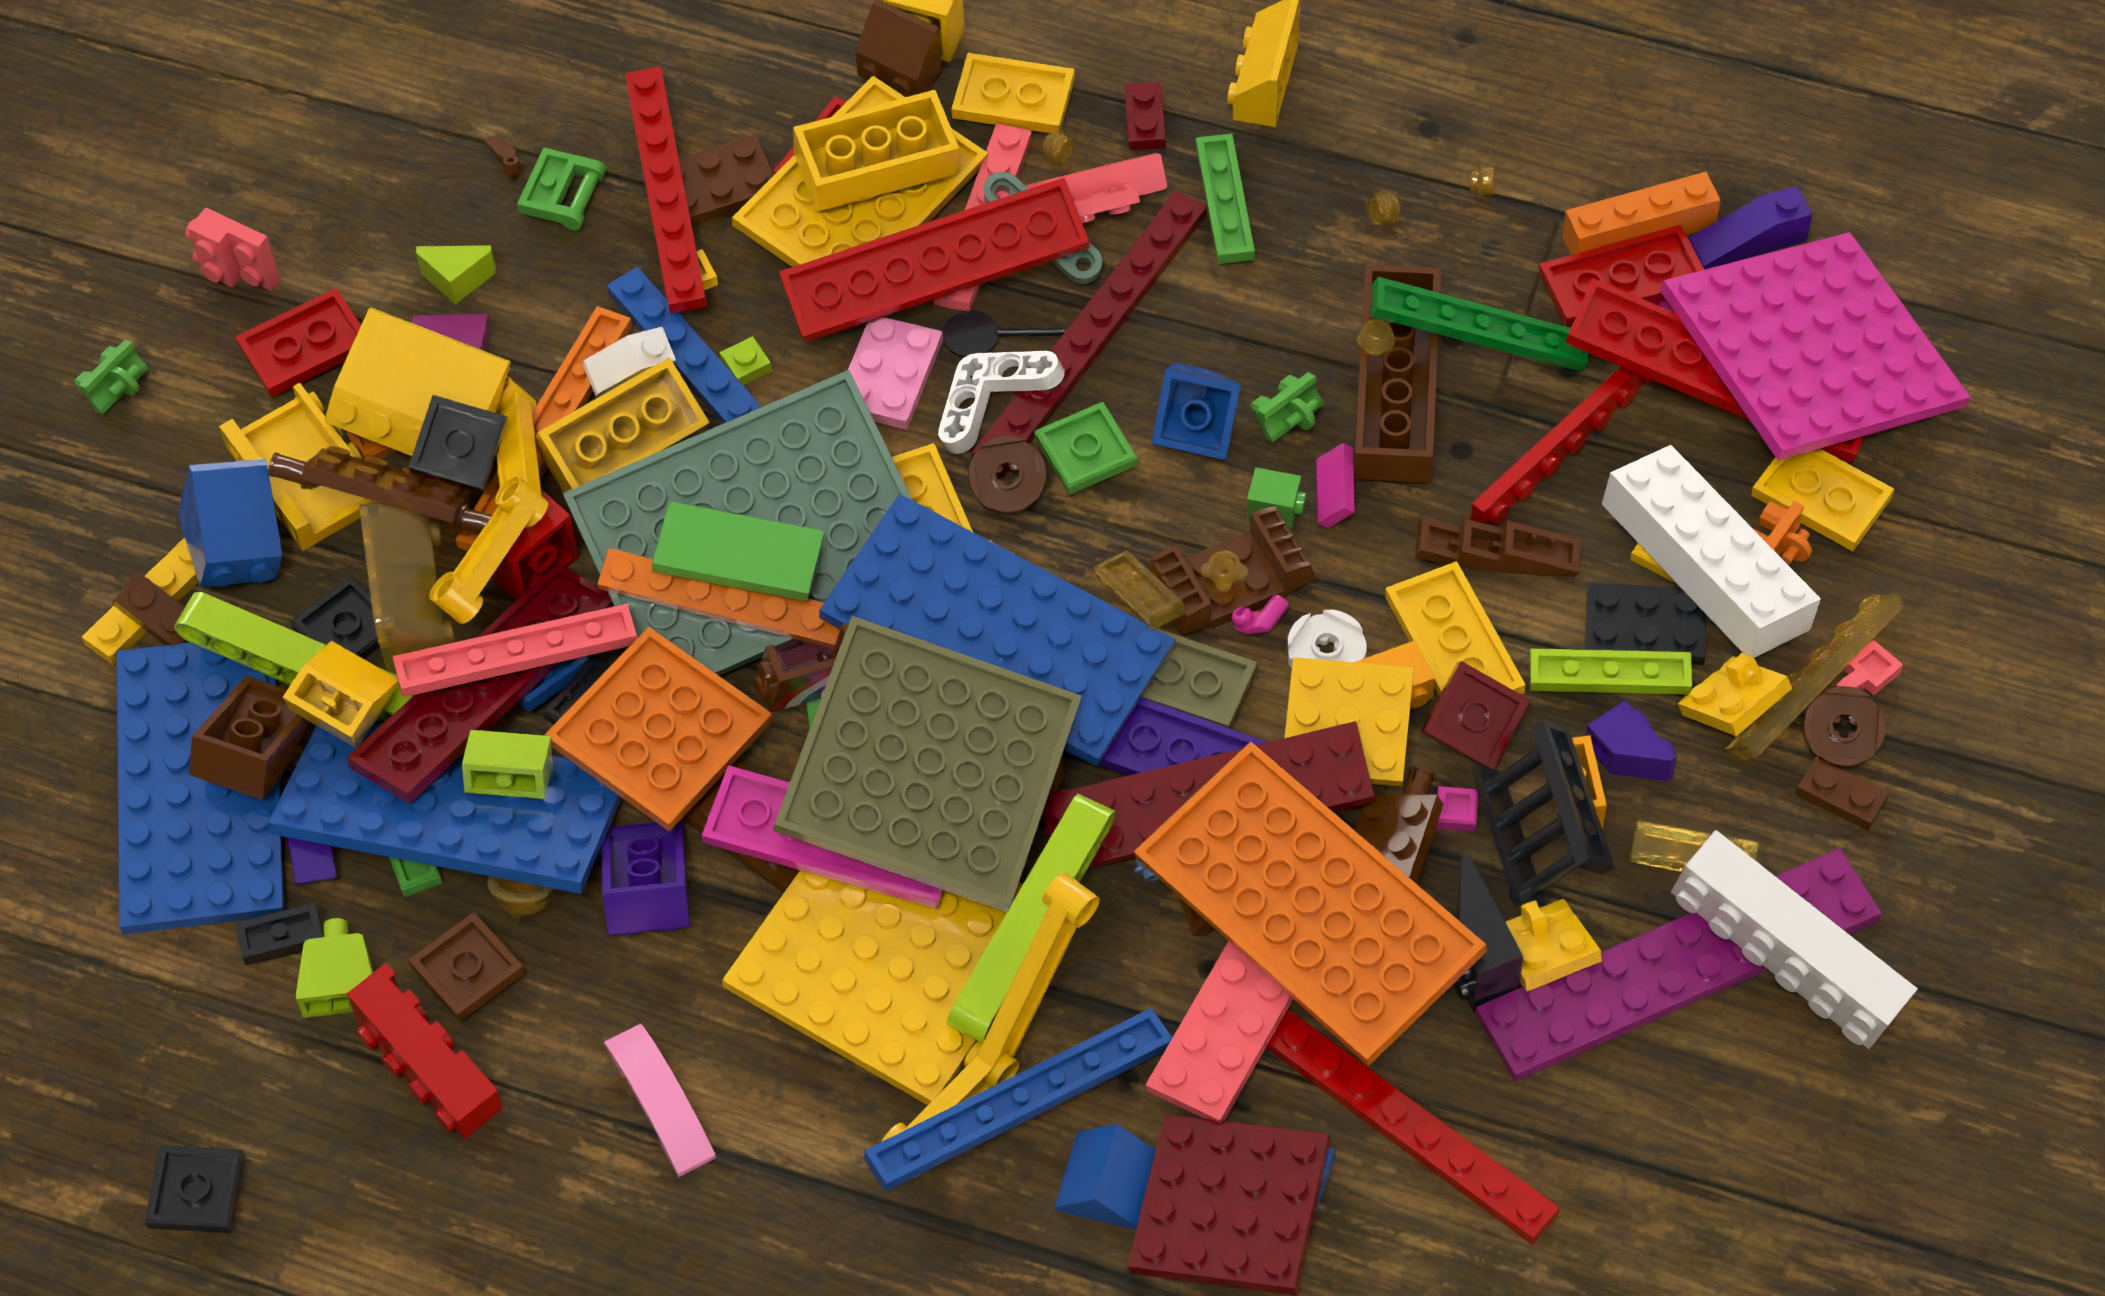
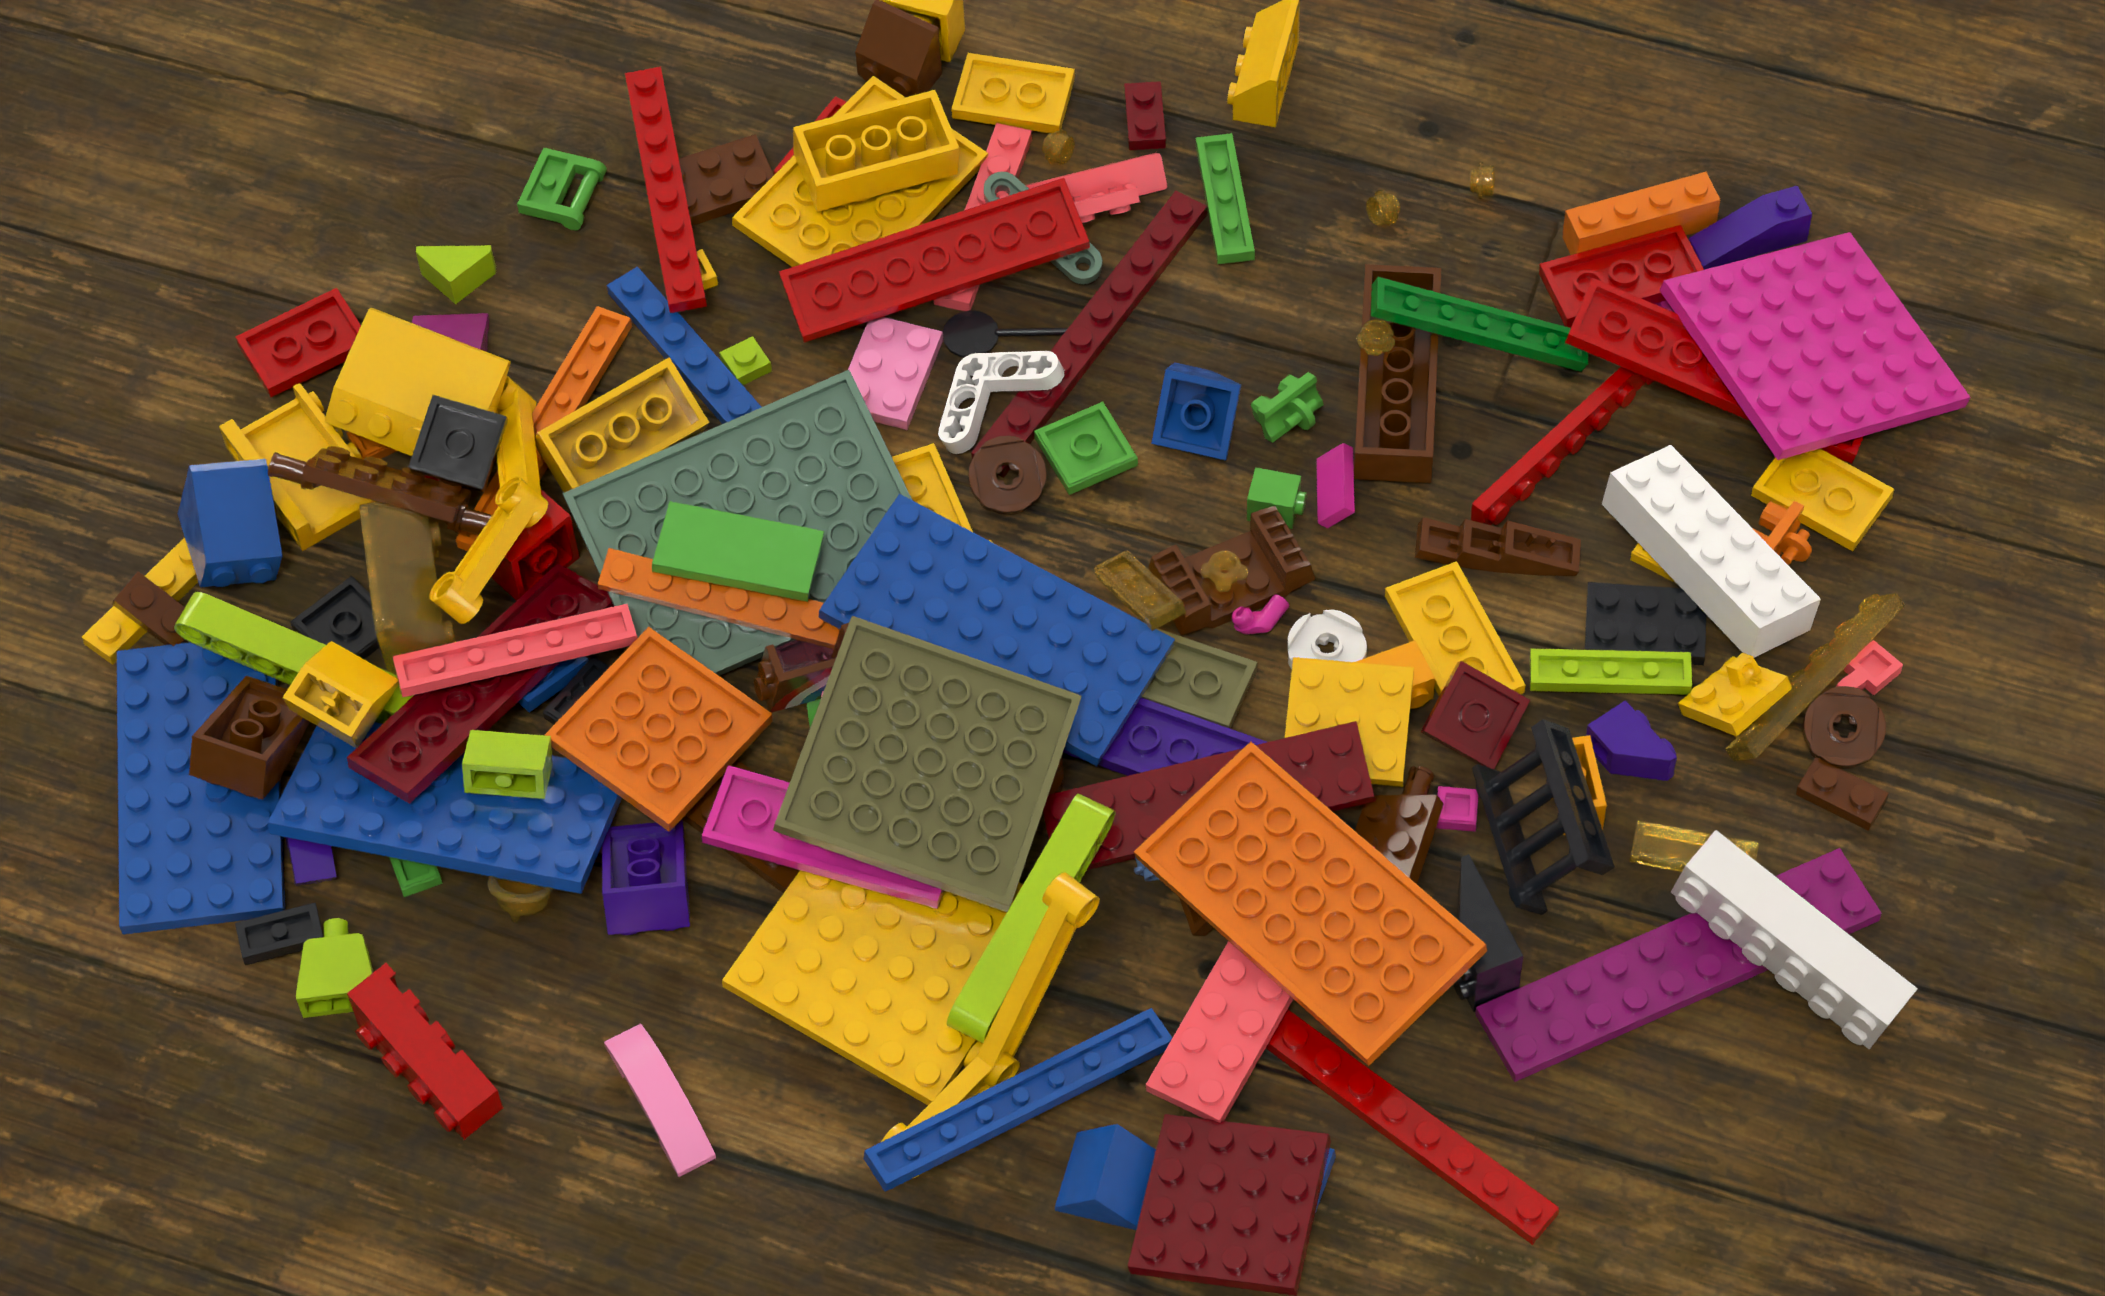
bright green hips [75,340,148,415] -> none
black plate [145,1145,246,1233] -> none
coral plate [185,207,280,291] -> none
reddish brown plate [408,912,525,1022] -> none
reddish brown piece [484,138,520,180] -> none
white slope [582,327,676,397] -> none
yellow hinge [1506,898,1602,992] -> none

